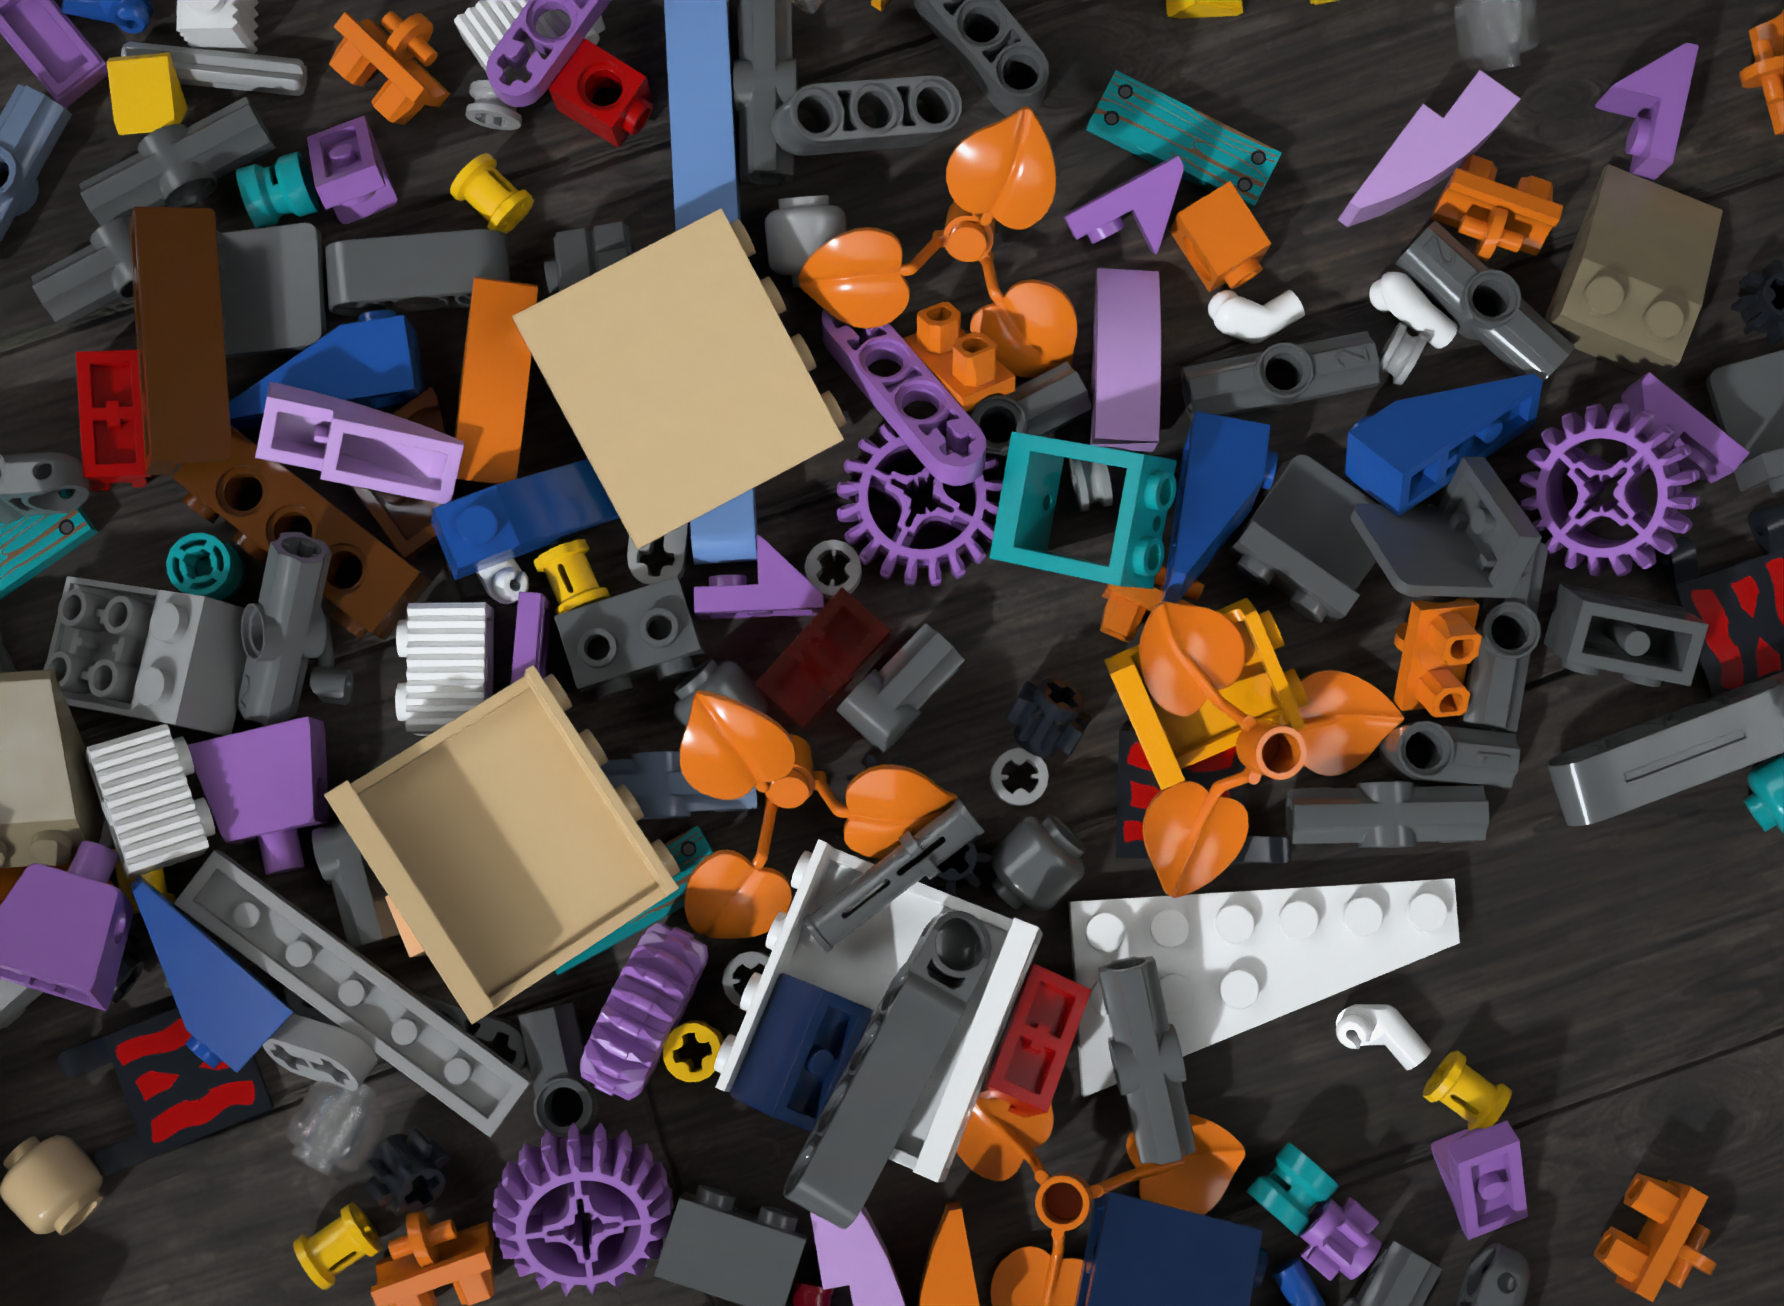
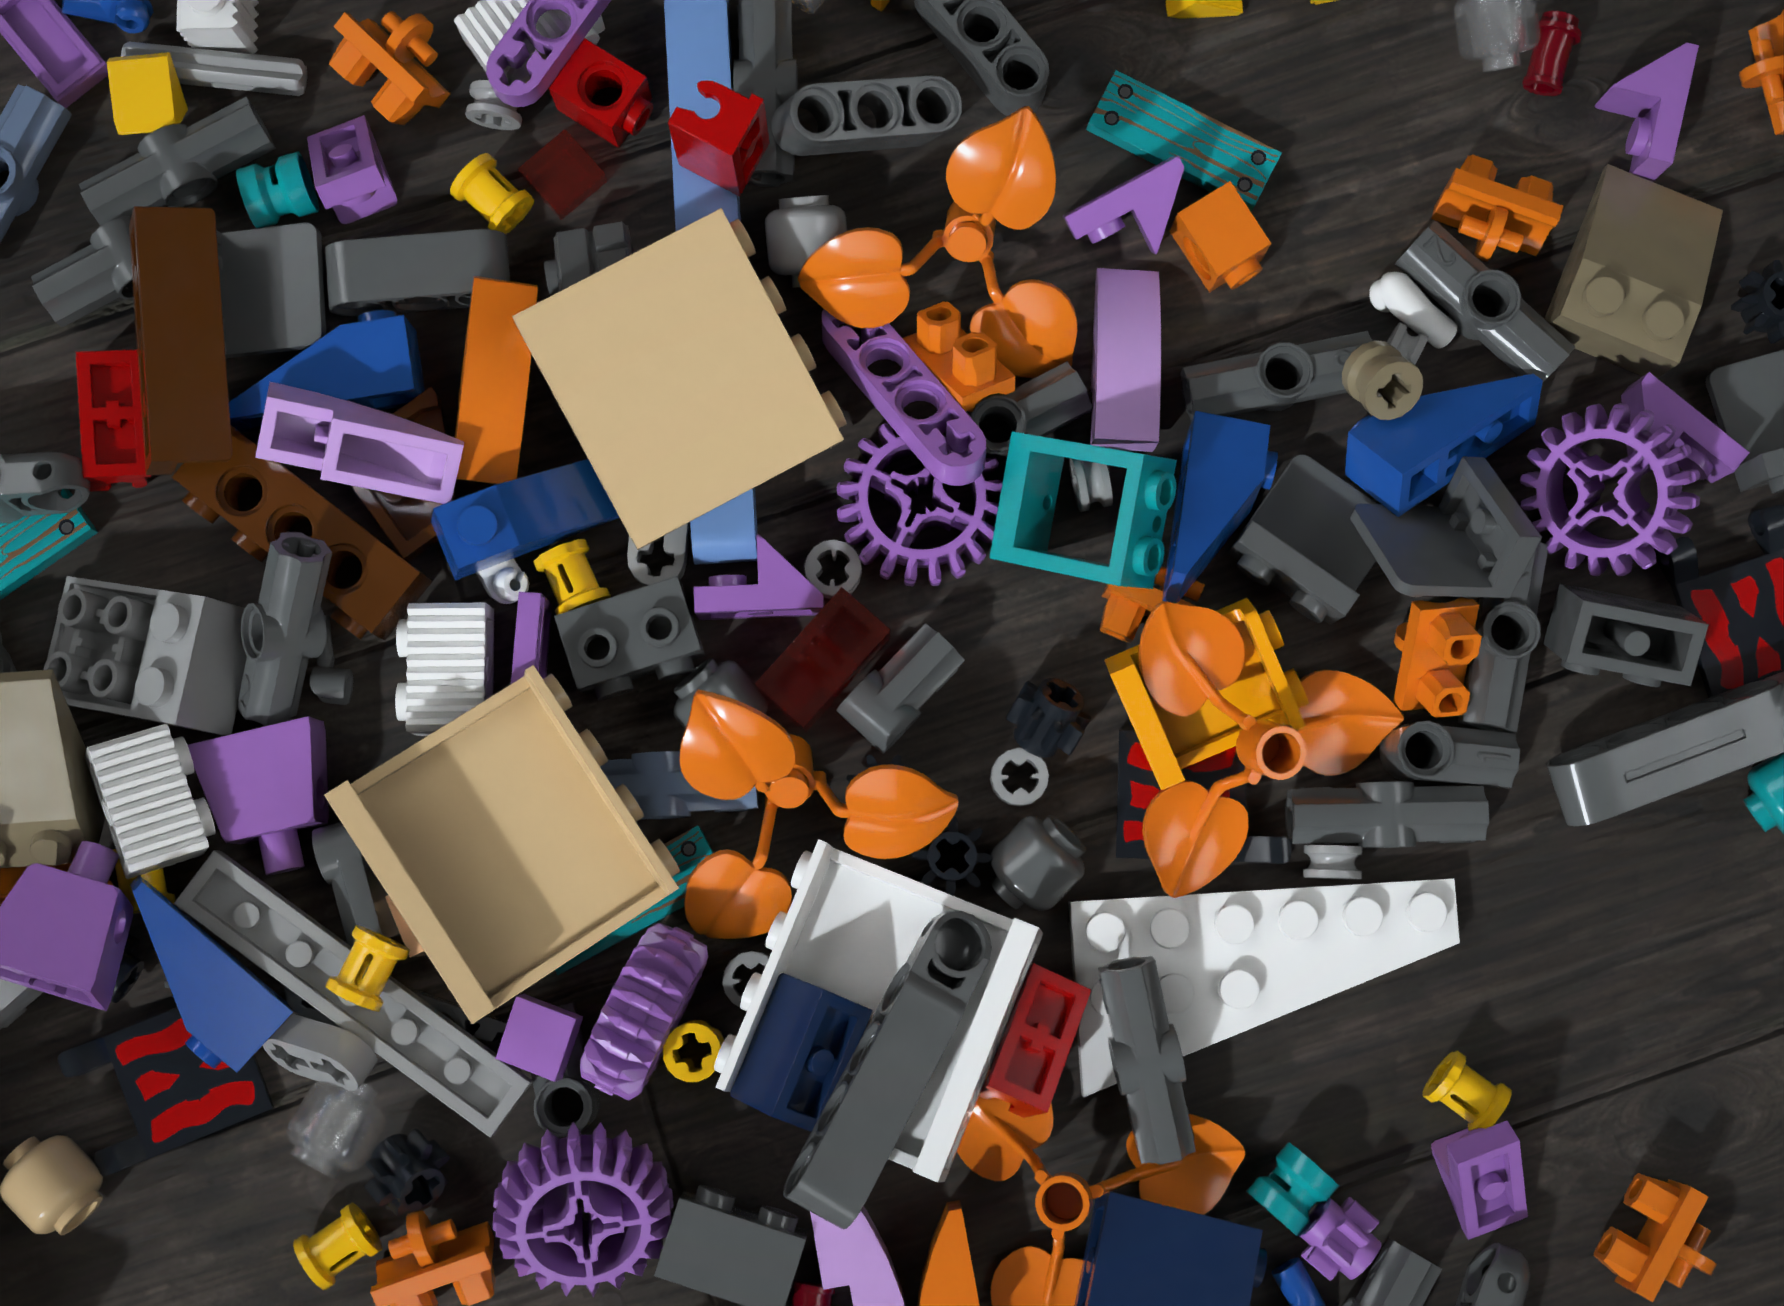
teal wheel [166,533,248,602] -> none
dark grey pin [803,798,985,952] -> none
white arm [1208,290,1305,344] -> none
white arm [1336,1004,1431,1070] -> none
lavender slope [1338,70,1521,227] -> none
none -> yellow bush [325,925,410,1012]
none -> medium lavender tile [495,994,583,1082]
none -> clear red tile [518,129,608,220]
none -> red hinge [668,80,770,197]
none -> light grey bush [1303,845,1362,879]
none -> dark tan wheel [1342,340,1423,420]
none -> dark red pin [1522,11,1582,96]

